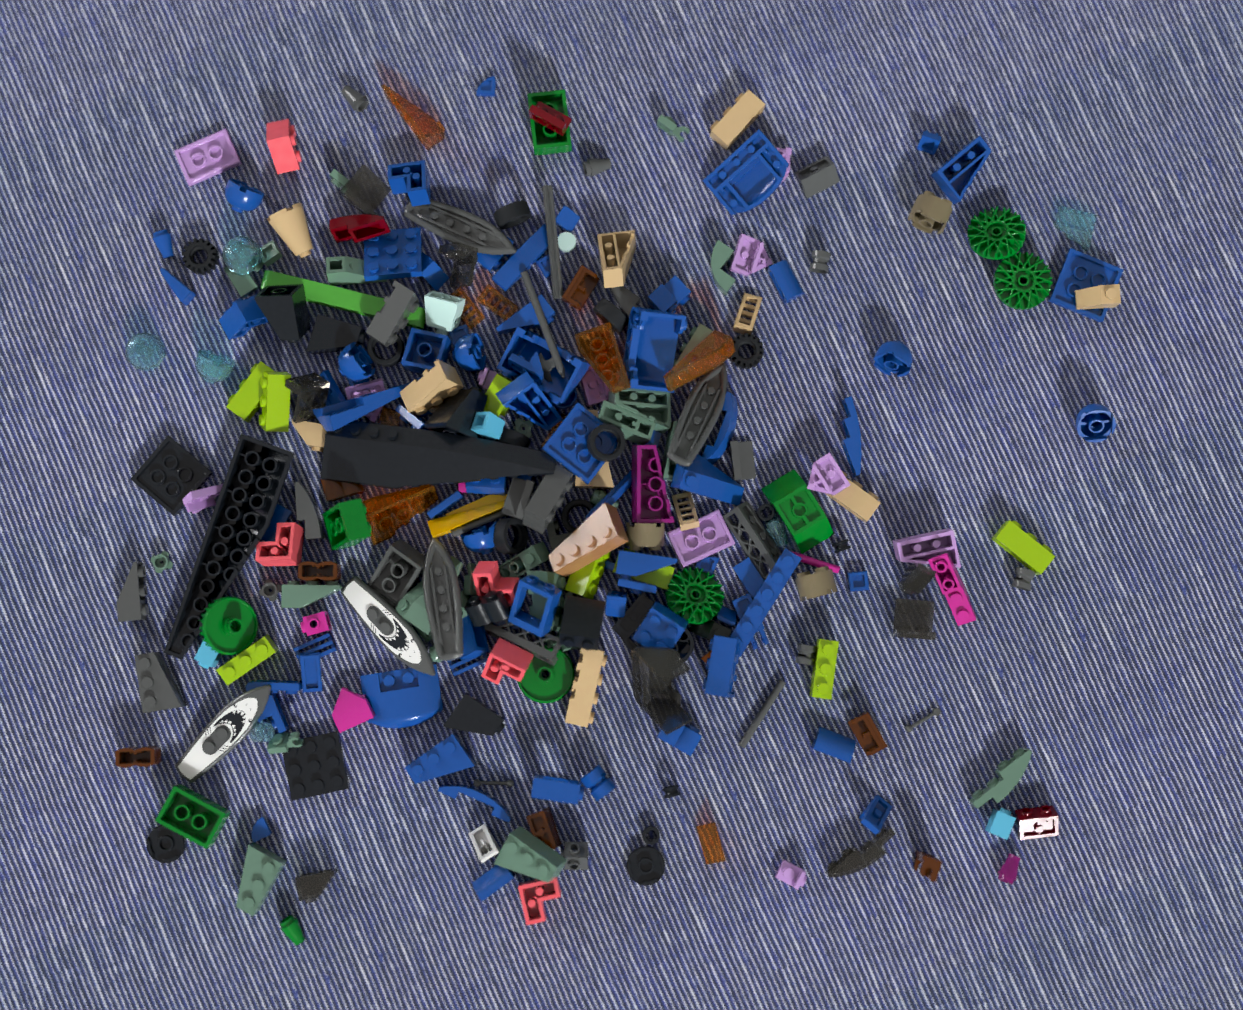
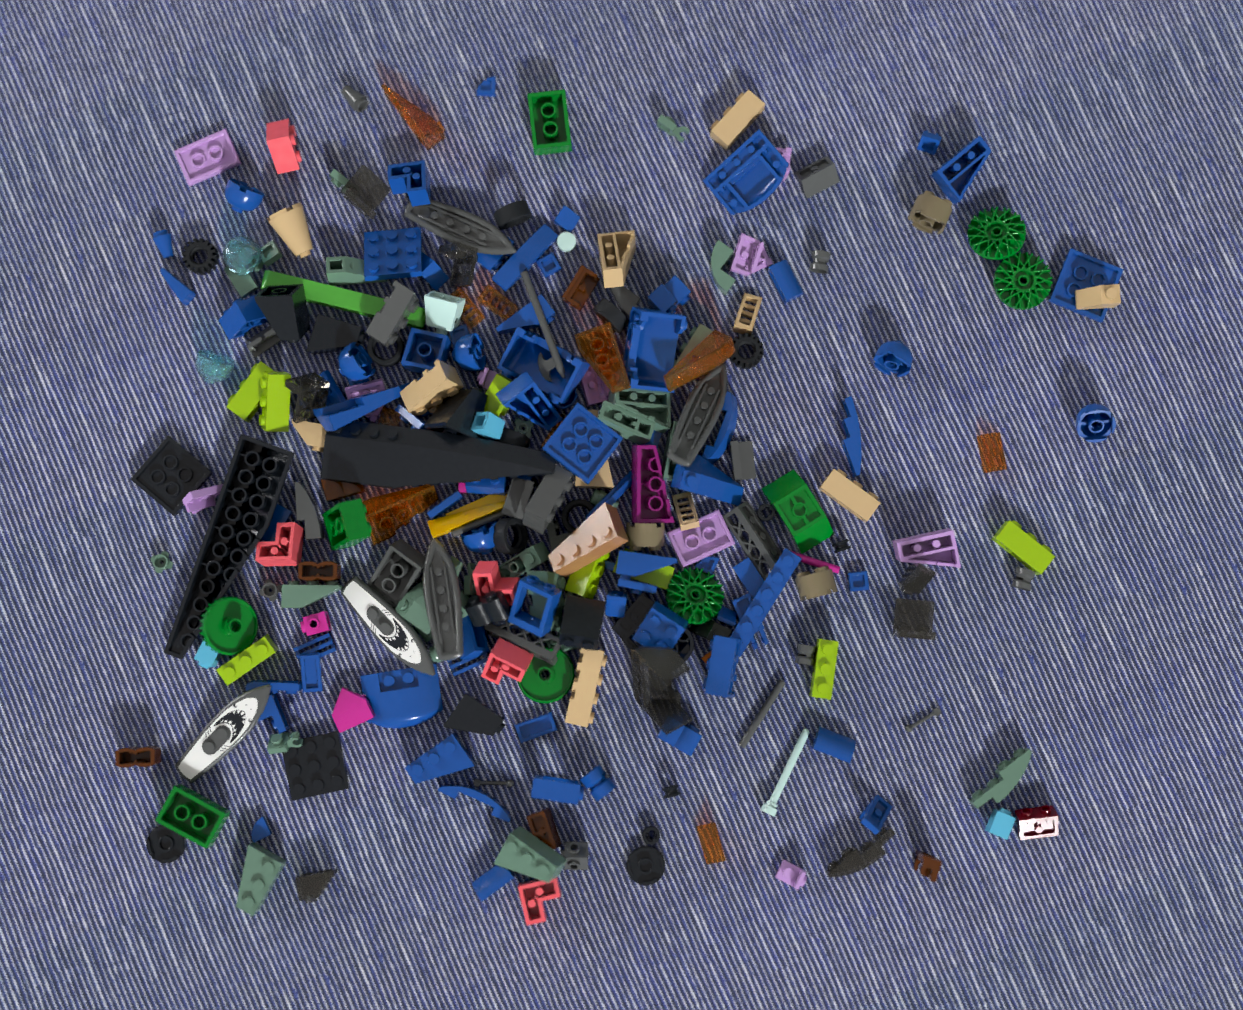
dark grey slope [117,562,149,622] -> none
clear light blue cylinder [125,333,166,371] -> none
dark grey wedge [134,652,187,713] -> none
clear light blue brick [249,722,275,742] -> none
green cone [279,915,305,946] -> none
dark red slope [329,214,391,243] -> none
white slope [468,824,501,863] -> none
blue slope [508,351,544,385] -> none
dark red bracket [529,101,572,136] -> none
dark grey axle [542,185,563,299] -> none
dark grey cone [582,158,612,177] -> none
black tyre [587,423,626,462] -> none
clear light blue cone [765,517,788,547] -> none
lavender slope [807,452,850,495] -> none
reddish brown hinge [847,712,888,756] -> none
dark pink slope [928,553,977,626] -> none
magenta cone [998,854,1020,885] -> none
clear light blue wing [1054,206,1097,251] -> none
none -> dark grey hinge [245,325,281,358]
none -> blue tile [515,712,558,743]
none -> light aqua piece [761,728,810,817]
none -> clear orange slope [977,432,1007,473]

